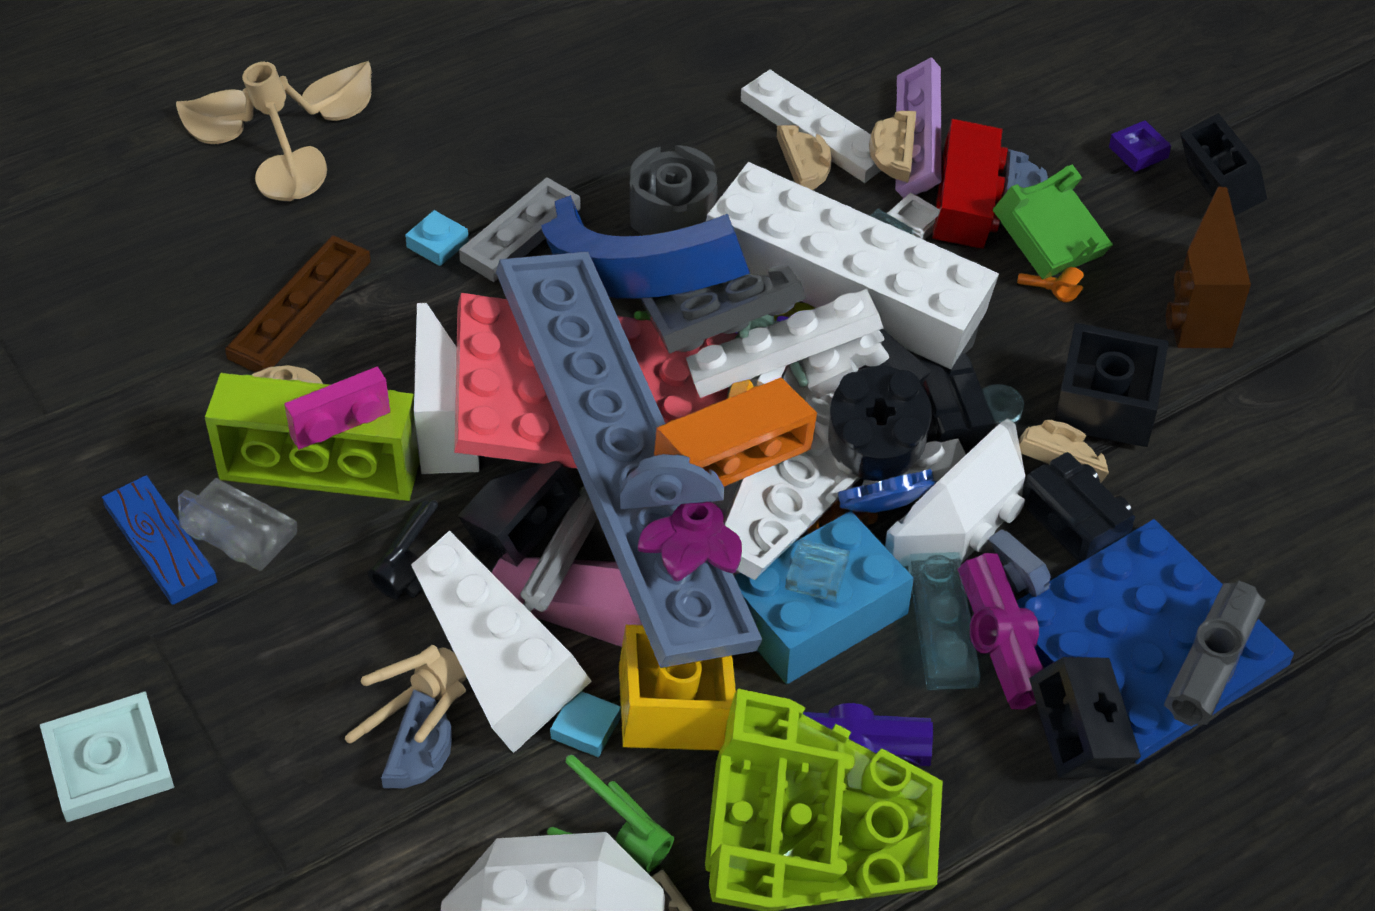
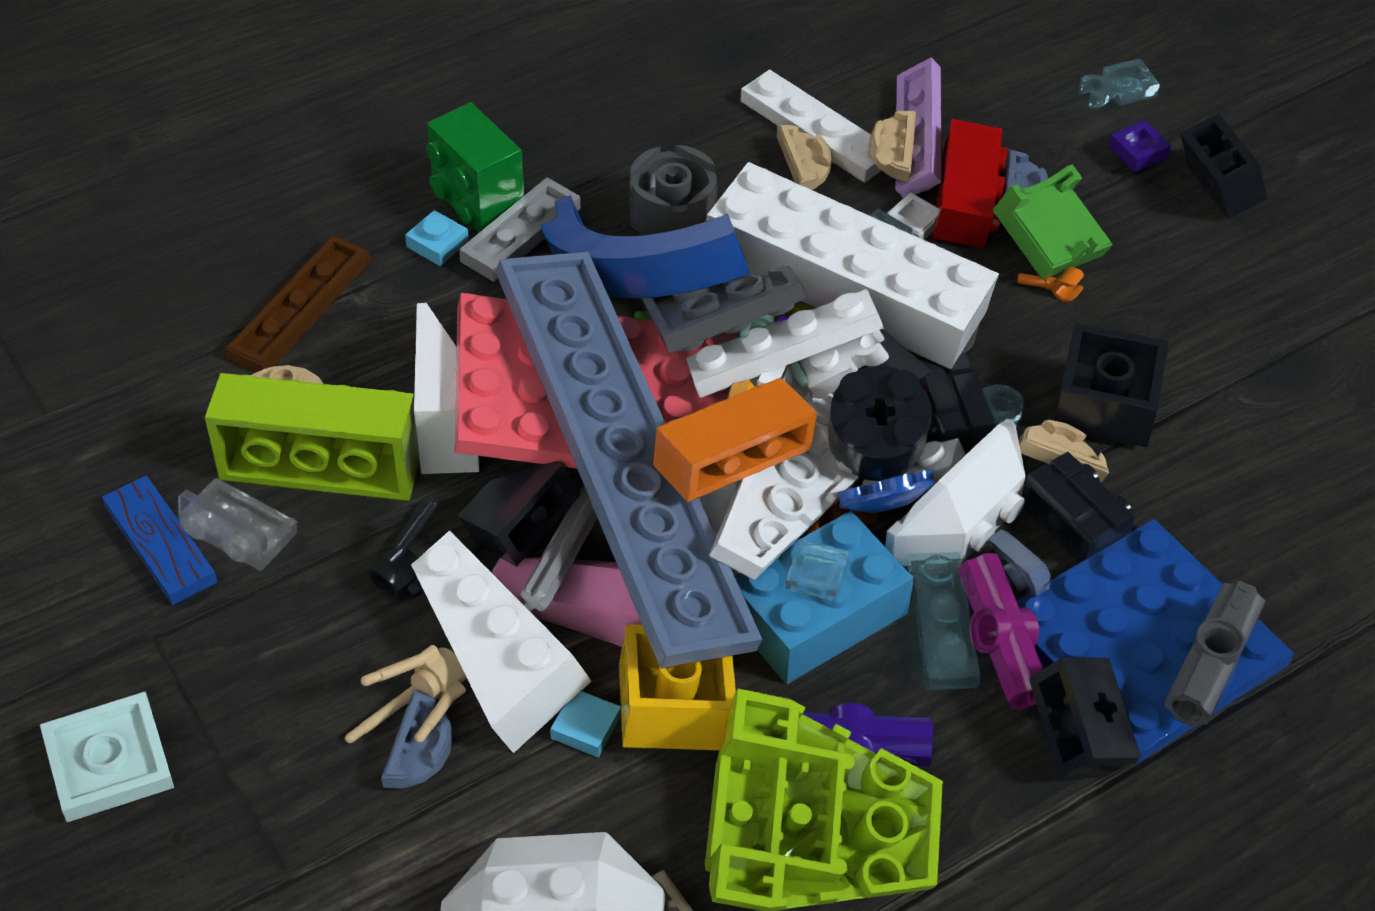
tan plant [176,61,372,201] -> none
dark pink plate [284,366,391,450] -> none
bright green plant [547,755,674,873] -> none
sand blue plate [620,454,724,509] -> none
magenta plate [638,502,742,581] -> none
reddish brown slope [1166,187,1251,348] -> none
none -> green brick [426,102,524,233]
none -> clear light blue plate [1079,58,1160,108]

